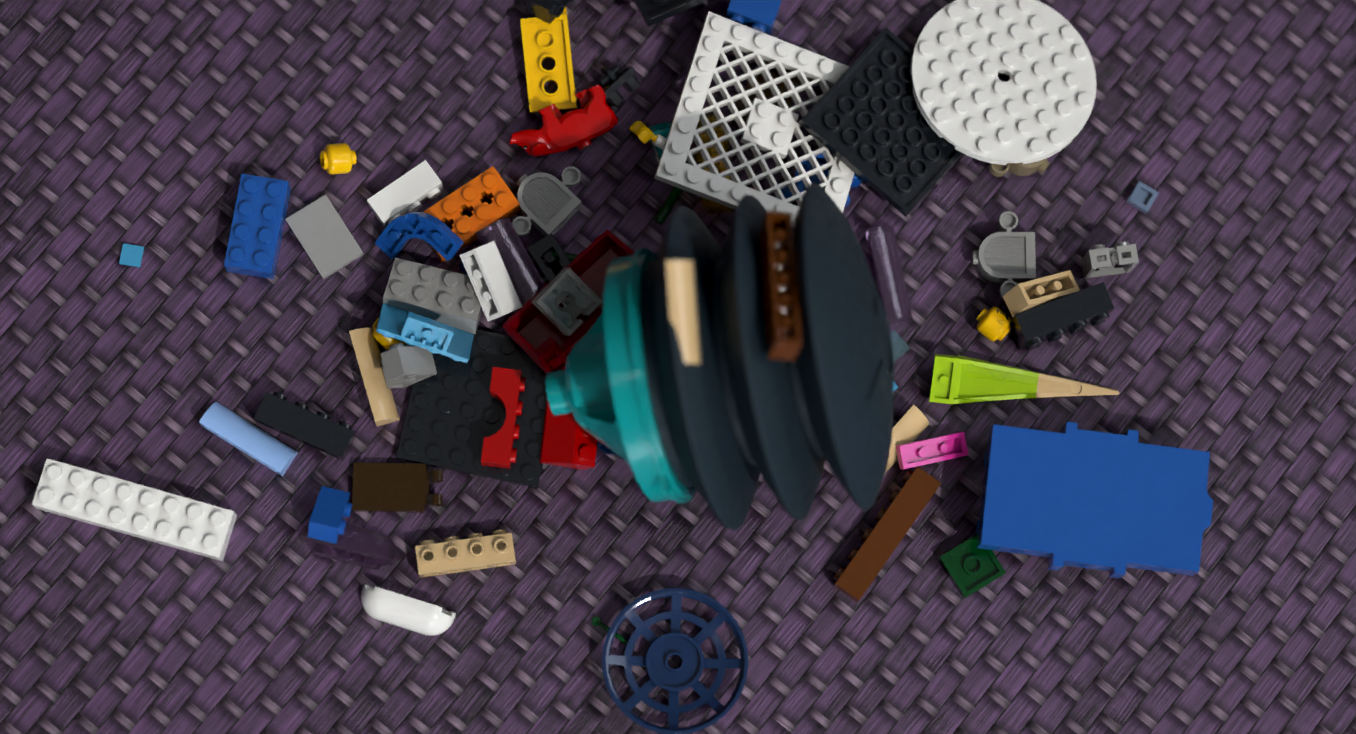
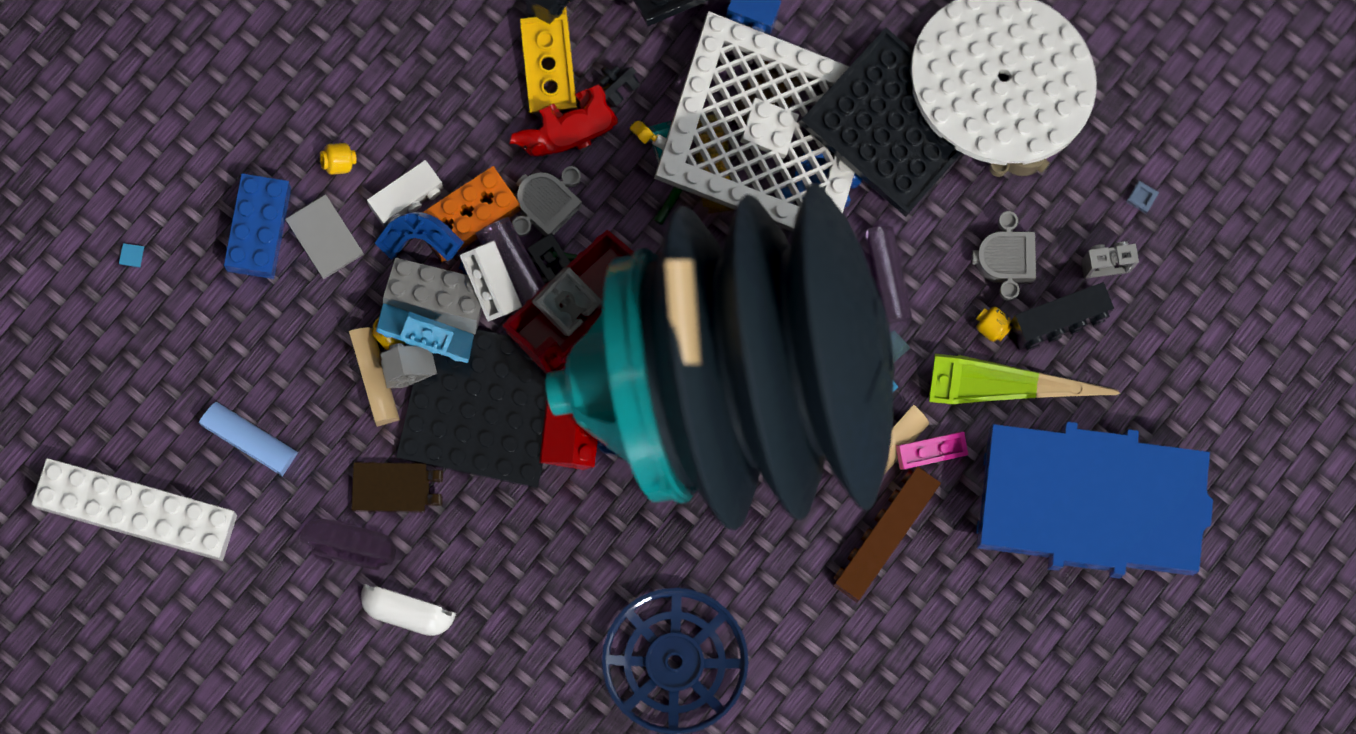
black brick [254,391,356,461] -> none
blue brick [308,486,353,544] -> none
tan brick [415,530,516,578] -> none
red arch [481,367,526,469] -> none
dark green hinge [592,616,635,647] -> none
reddish brown brick [759,211,802,361] -> none
dark green plate [939,534,1006,599] -> none
tan brick [1003,270,1080,317] -> none

